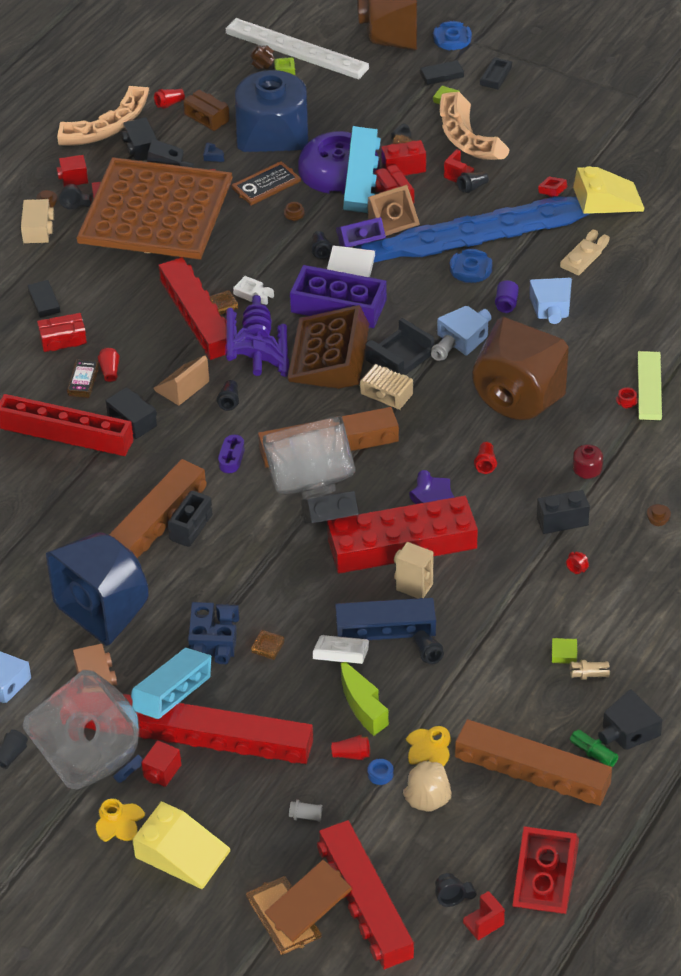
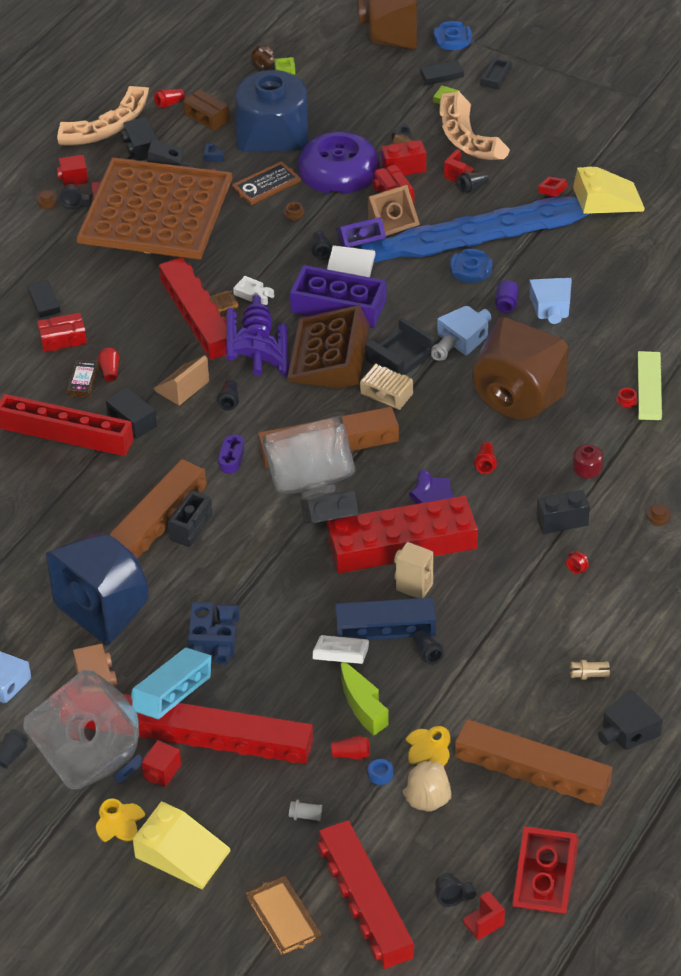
tan brick [21,199,54,243] -> none
white tile [226,18,369,79] -> none
clear orange tile [251,630,284,660] -> none
dark orange piece [264,859,352,942] -> none
medium azure brick [343,126,381,213] -> none
lime tile [552,638,577,663] -> none
tan hinge [560,229,610,276] -> none
green axle [570,730,618,767] -> none

